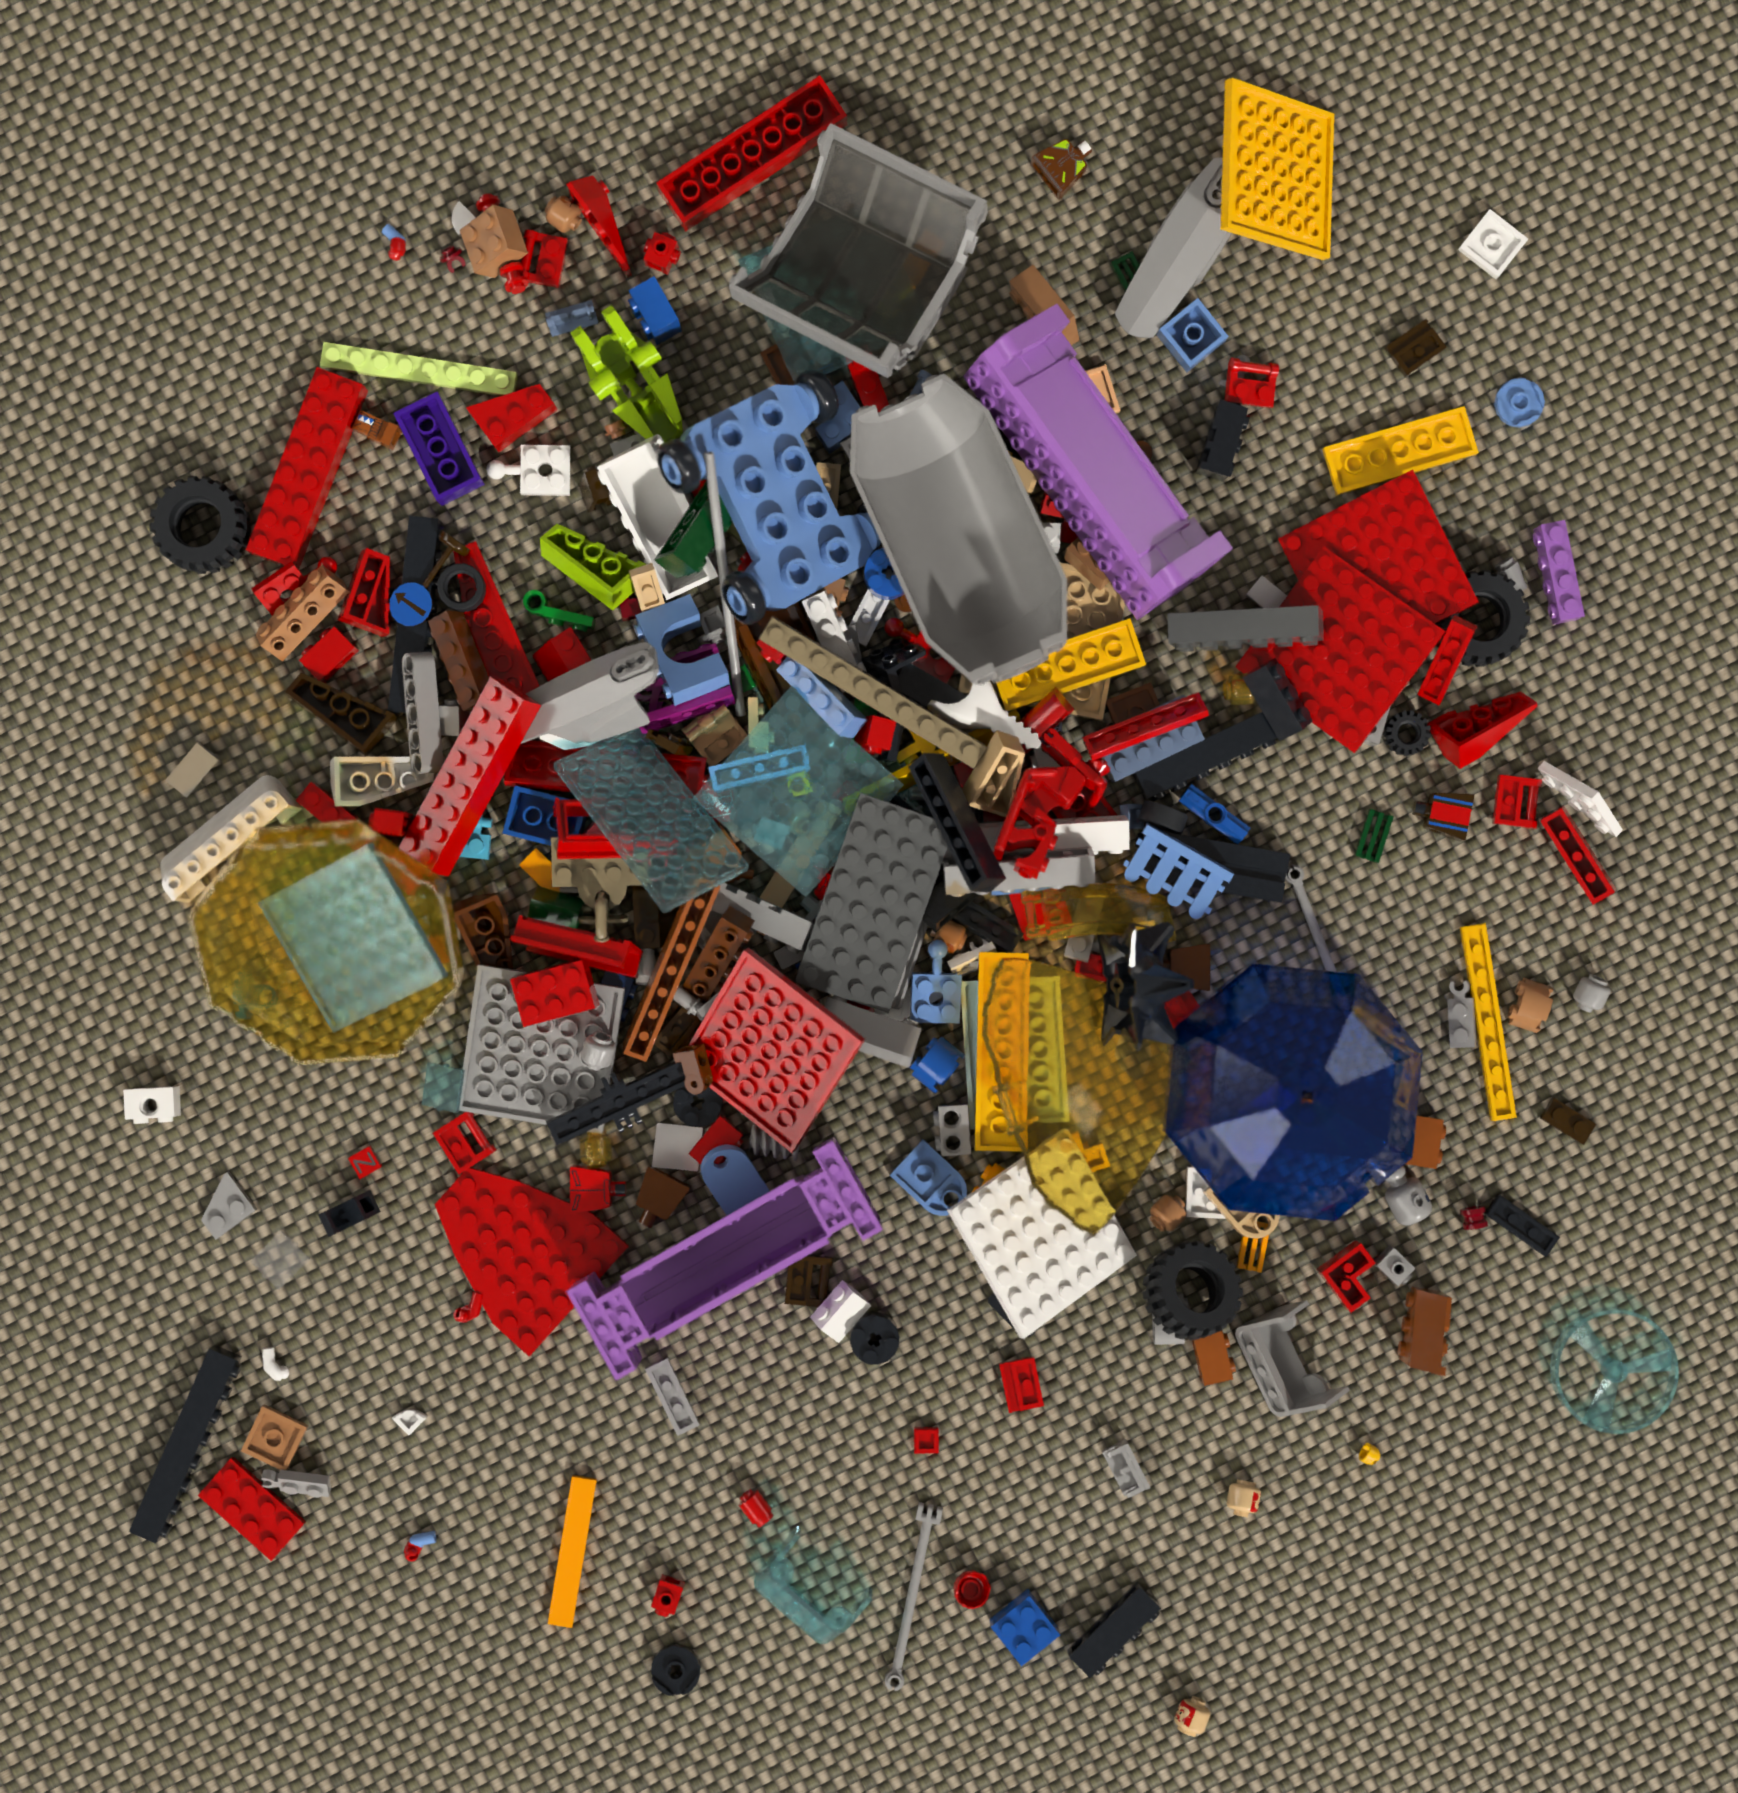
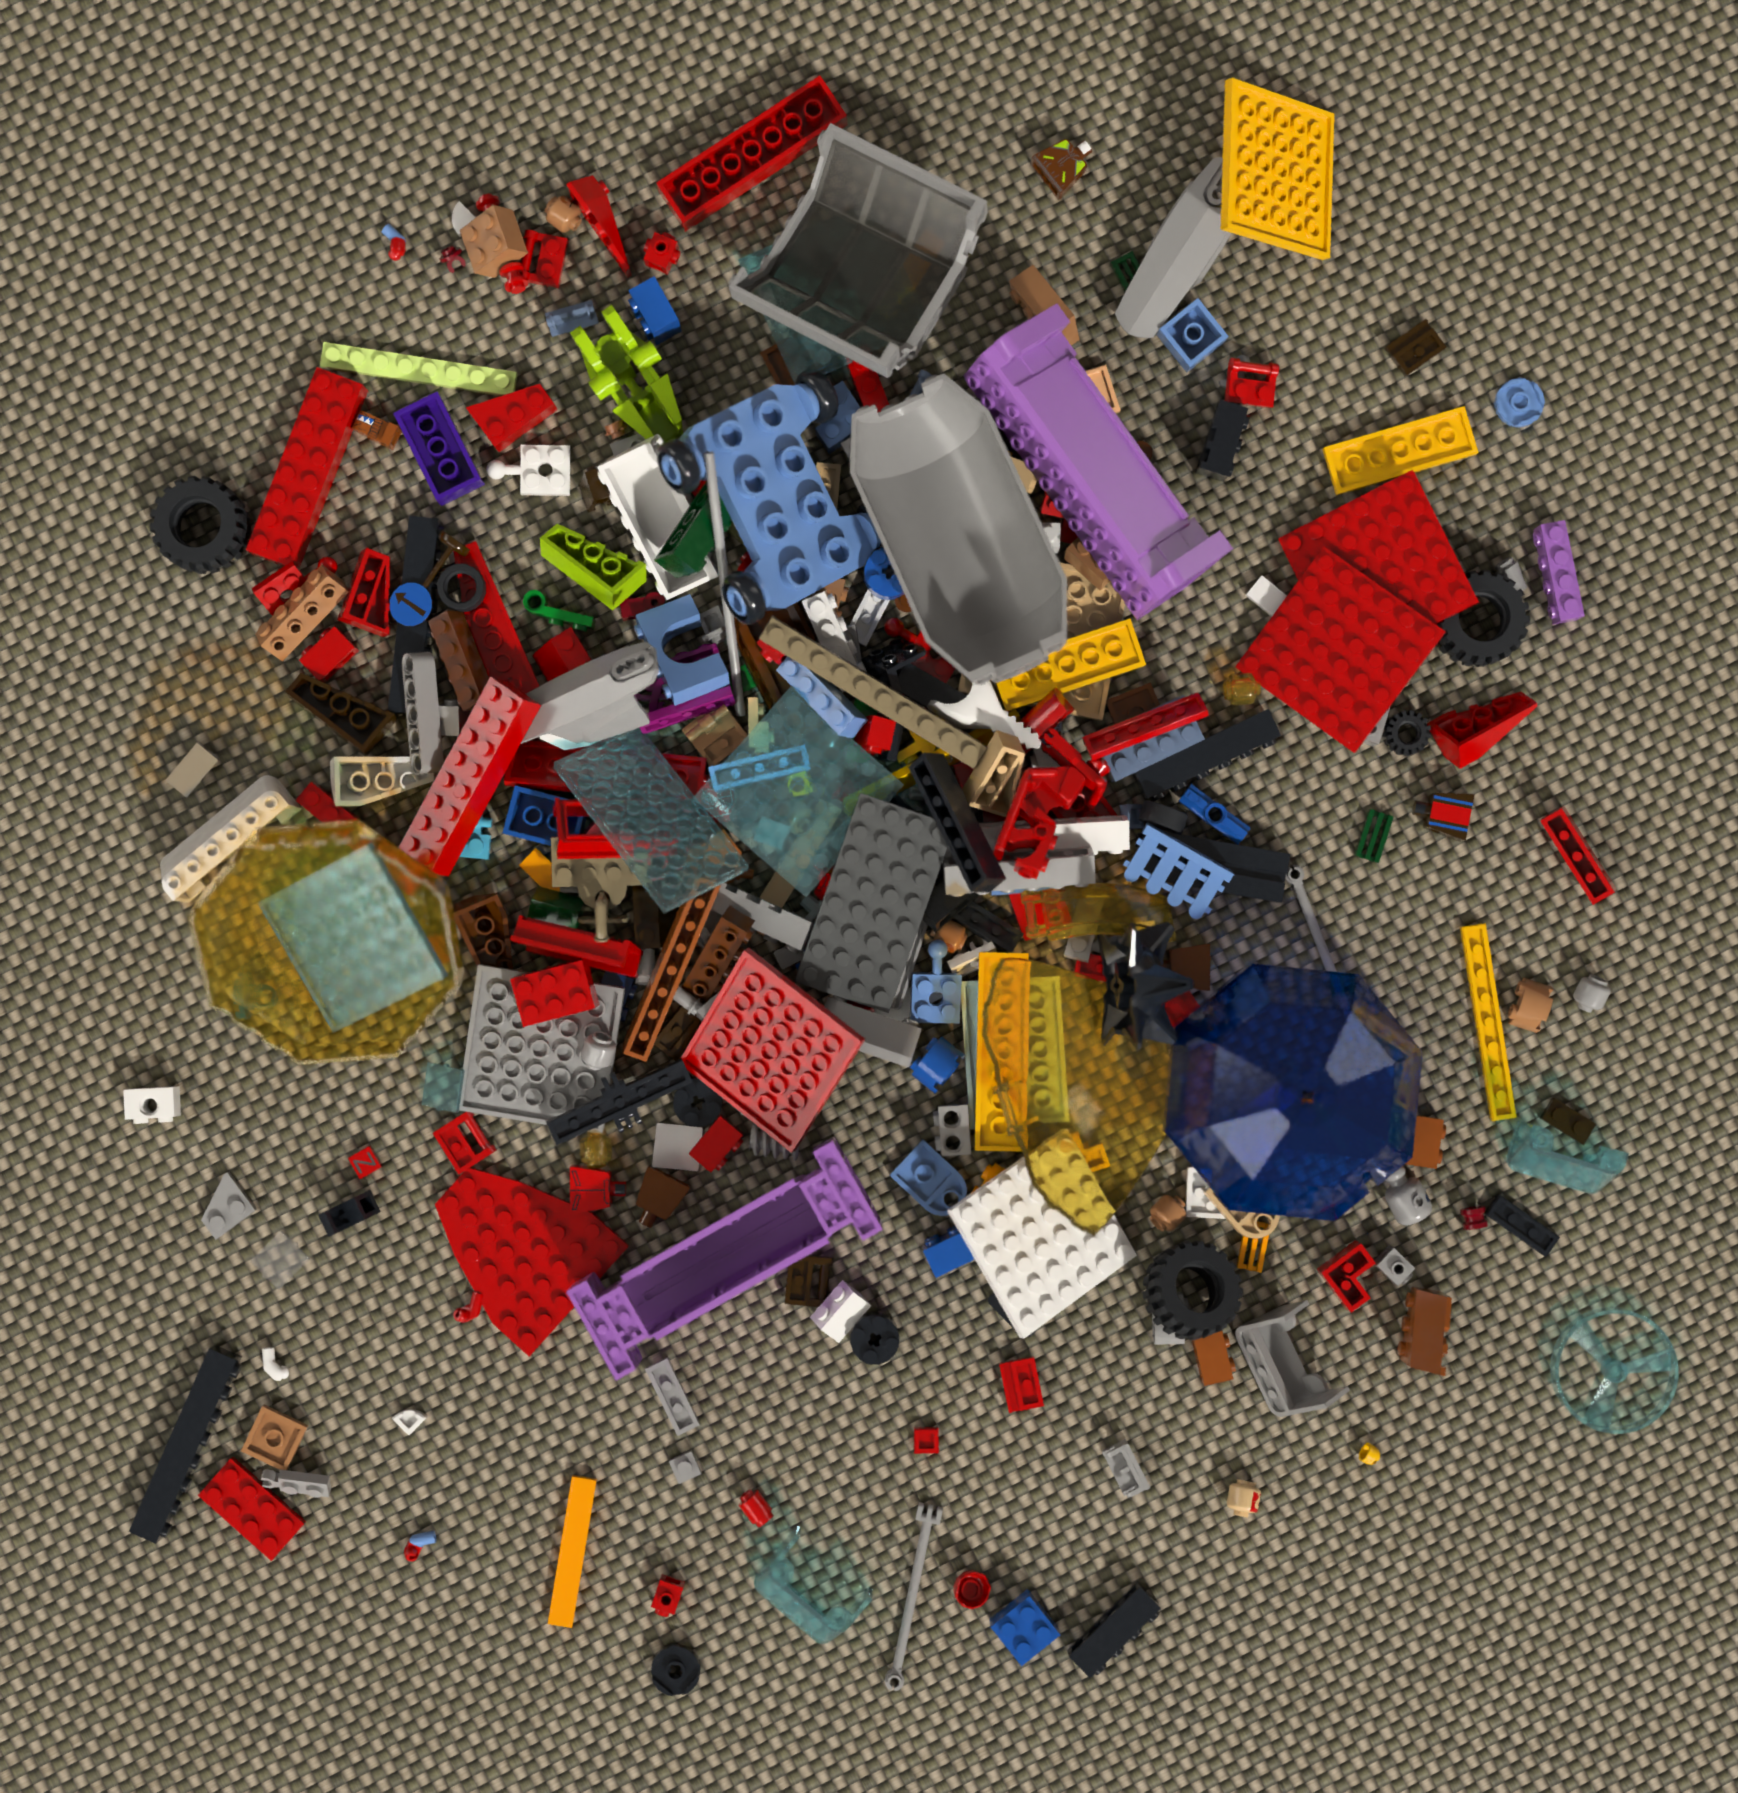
red brick [369,808,413,838] -> none
tan plate [629,563,665,612] -> none
dark brown plate [645,729,695,756] -> none
reddish brown leg [673,1044,713,1095] -> none
medium blue tile [701,1145,770,1215] -> none
dark grey brick [1168,605,1324,652] -> none
tan head [1174,1696,1211,1737] -> none
black brick [1242,658,1313,741] -> none
red plate [1417,615,1477,705] -> none
light grey plate [1447,981,1477,1048] -> none
white plate [1458,209,1528,279] -> none
red plate [1492,774,1542,829] -> none
white plate [1538,761,1623,837] -> none
none -> light grey plate [669,1450,702,1484]
none -> blue brick [922,1225,975,1278]
none -> clear light blue windscreen [1506,1121,1629,1194]

